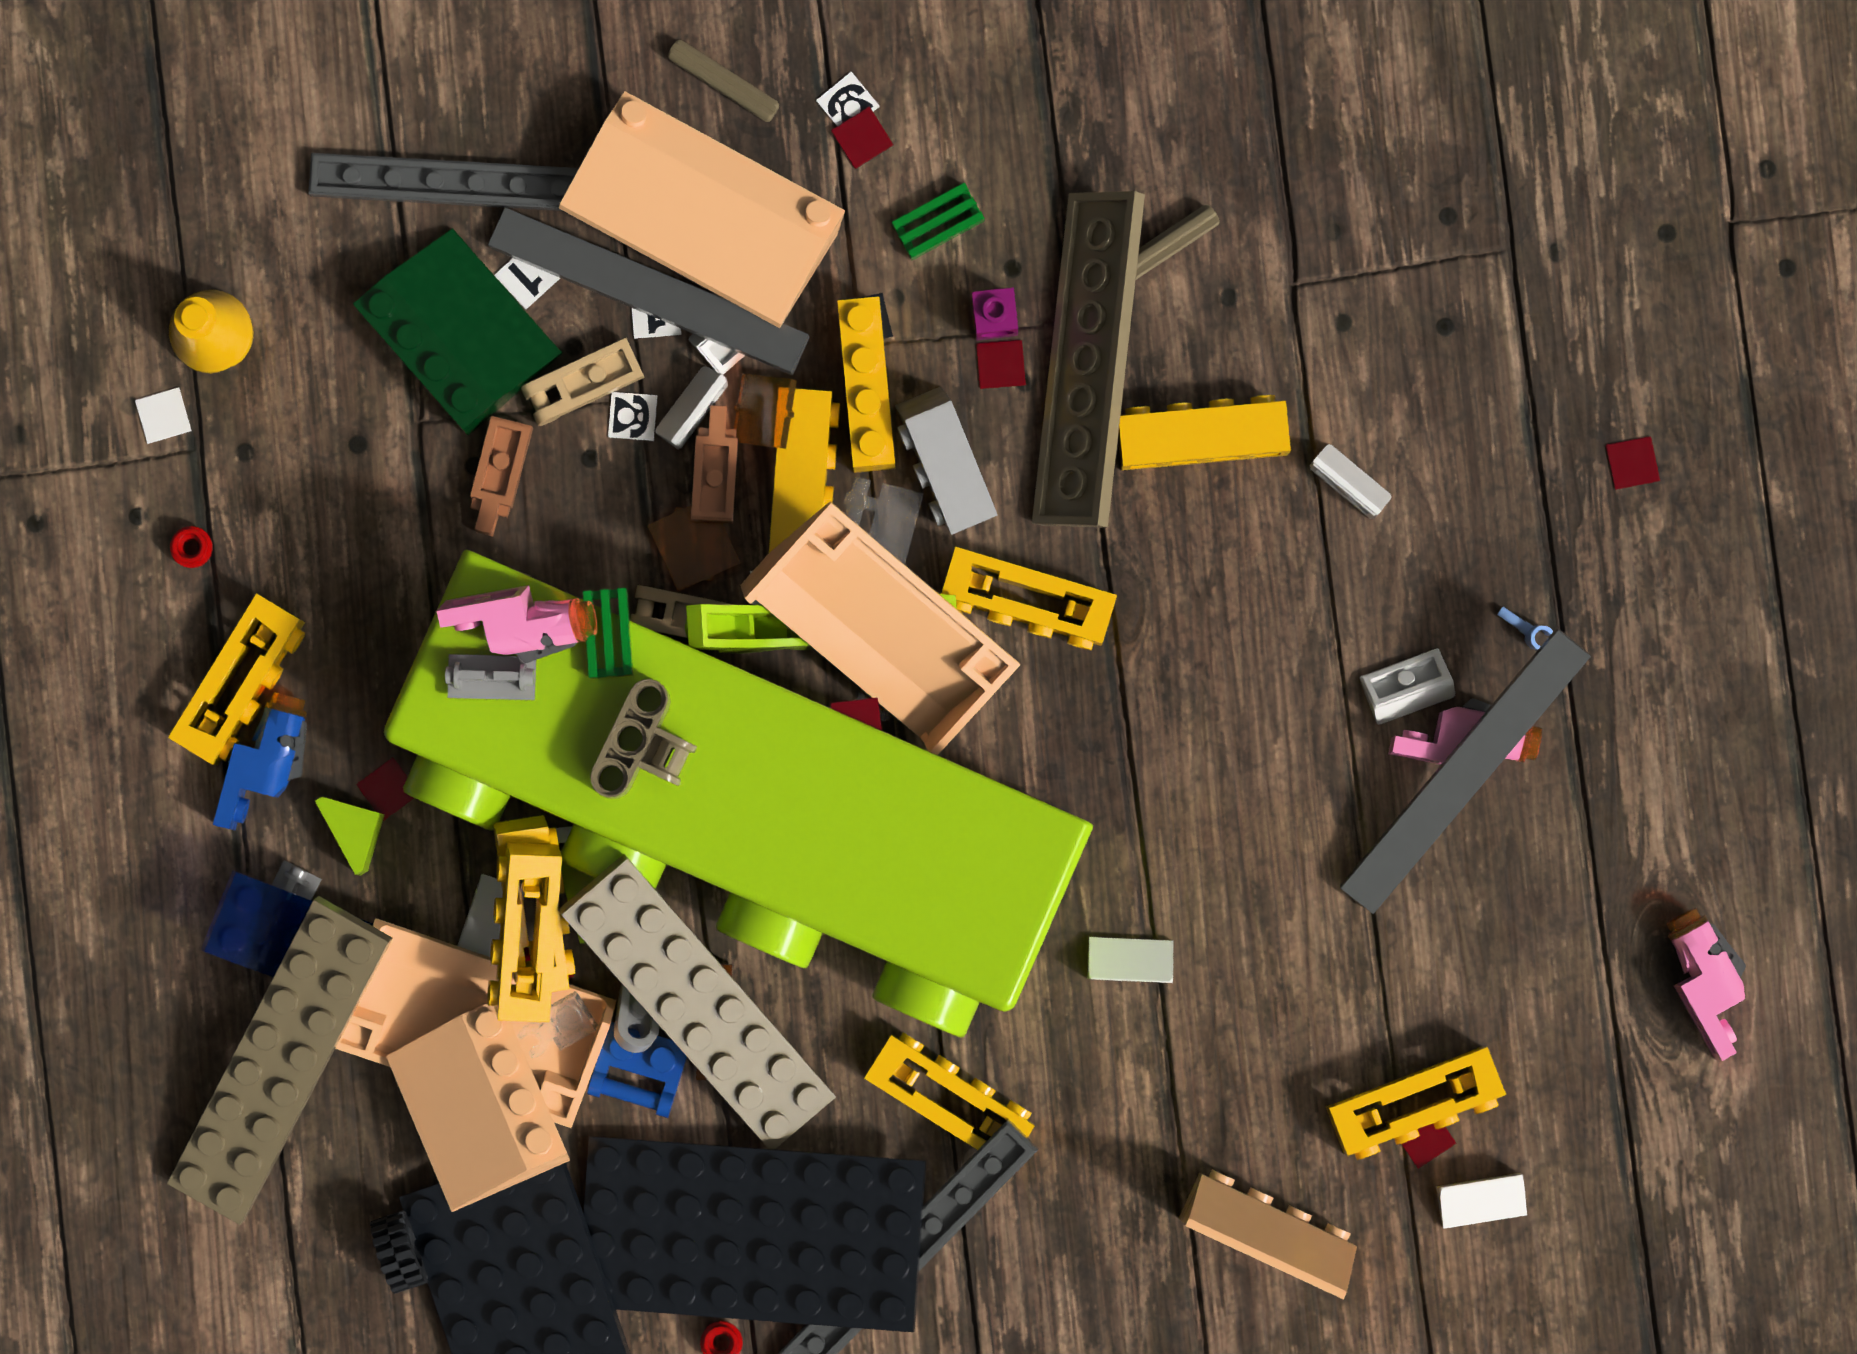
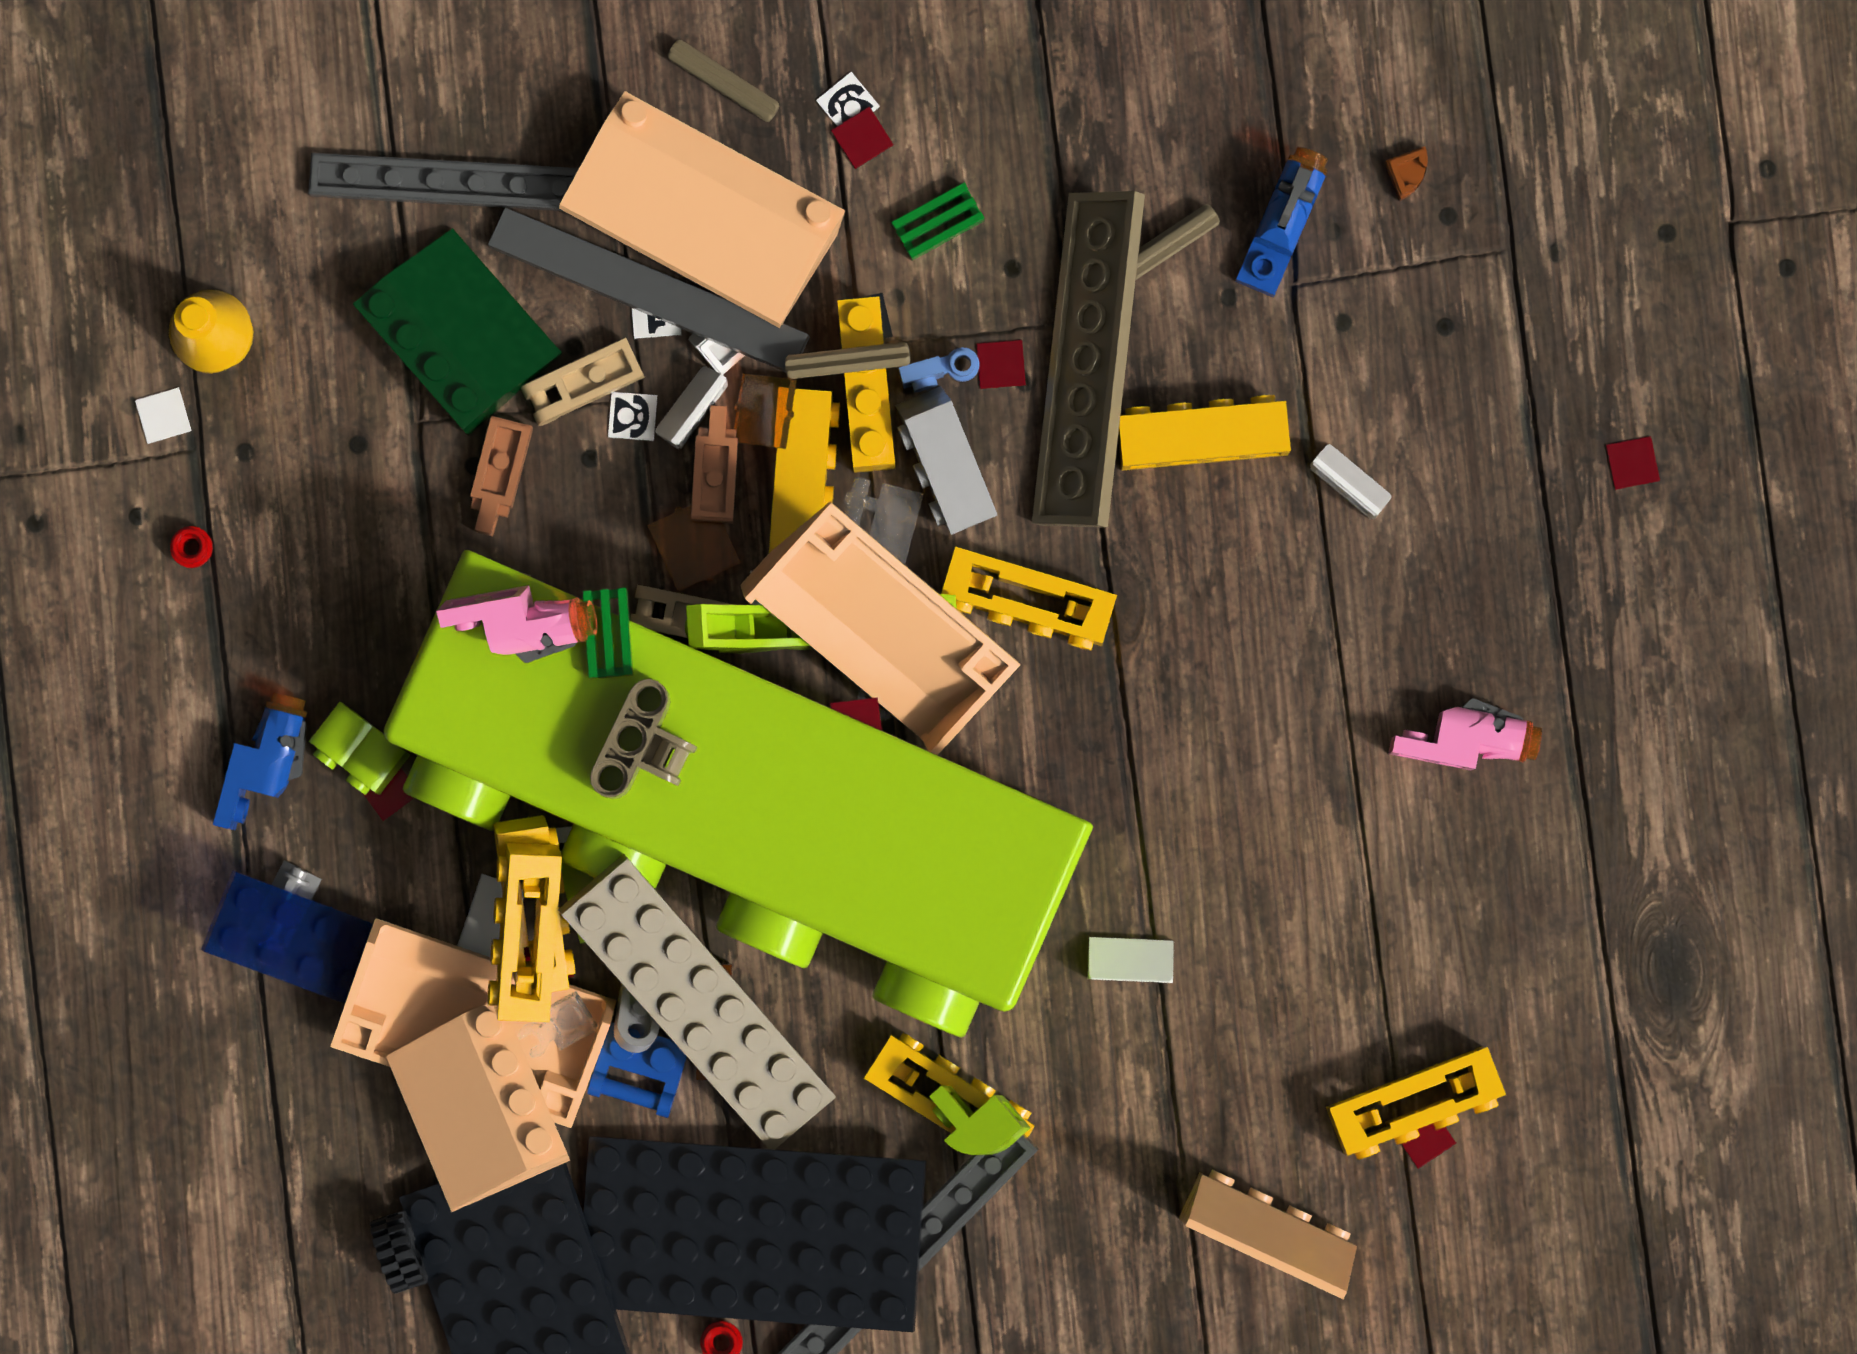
dark tan plate [167,896,393,1225] -> none
yellow brick [168,593,305,766] -> none
lime slope [315,797,385,876] -> none
light grey hinge [445,654,536,700] -> none
white sticker [494,258,560,309] -> none
magenta brick [972,287,1018,341] -> none
dark grey tile [1340,628,1591,914] -> none
white slope [1360,648,1455,725] -> none
white slope [1436,1173,1527,1229] -> none
light blue hand [1497,606,1553,650] -> none
bright pink plate [1666,908,1746,1061] -> none
none -> lime brick [309,702,410,795]
none -> dark tan axle [785,342,910,379]
none -> medium blue plate [899,347,979,392]
none -> lime brick [929,1085,1031,1155]
none -> blue plate [1235,147,1328,298]
none -> dark orange tile [1385,146,1428,201]

